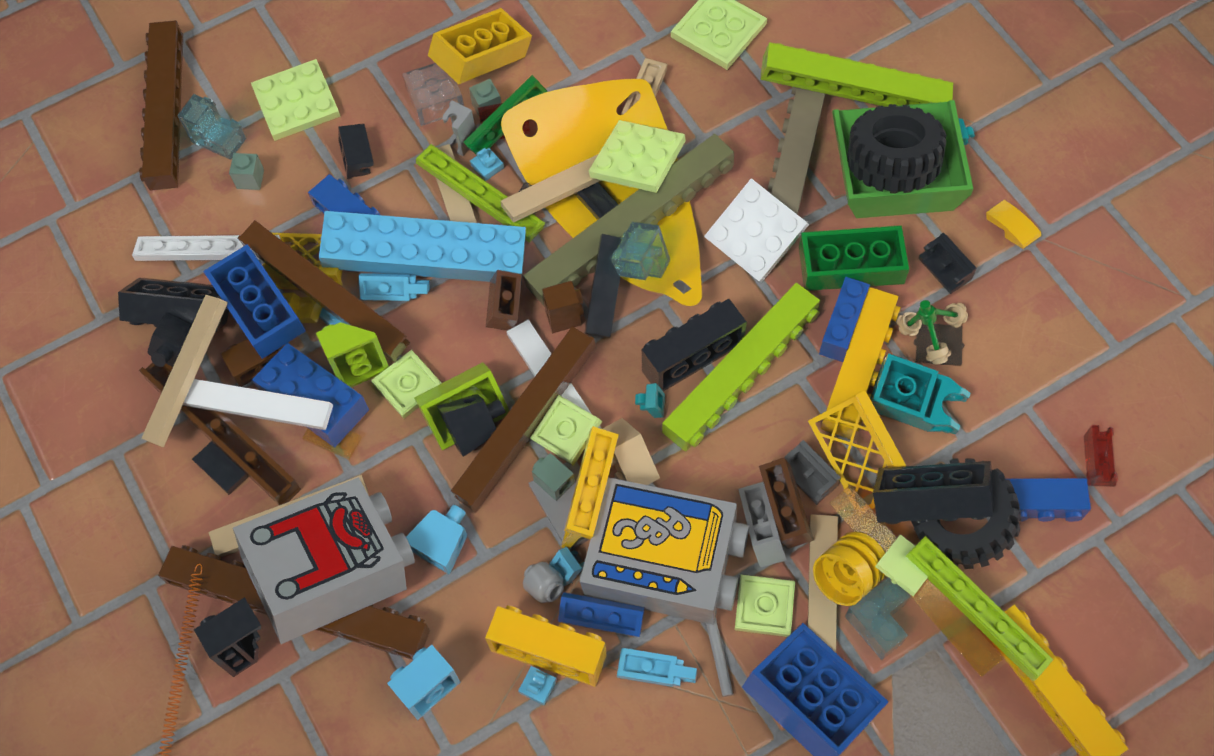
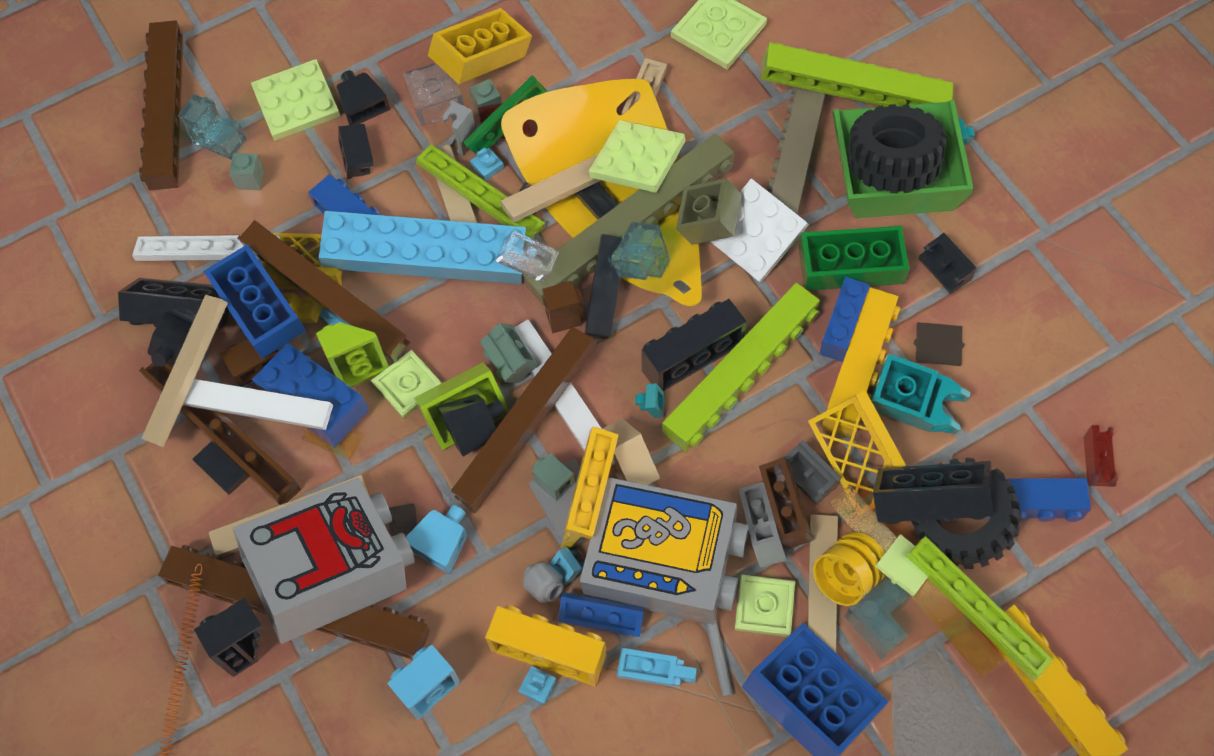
medium azure hinge [359,273,430,301] -> none
reddish brown brick [486,270,522,331] -> none
yellowish green tile [530,395,602,466] -> none
tan plant [897,300,968,364] -> none
yellow slope [986,200,1041,249] -> none
none -> black torso [336,70,390,125]
none -> clear smoke tile [389,503,418,536]
none -> sand green brick [480,323,537,383]
none -> clear brick [496,230,559,282]
none -> olive brick [676,178,741,245]

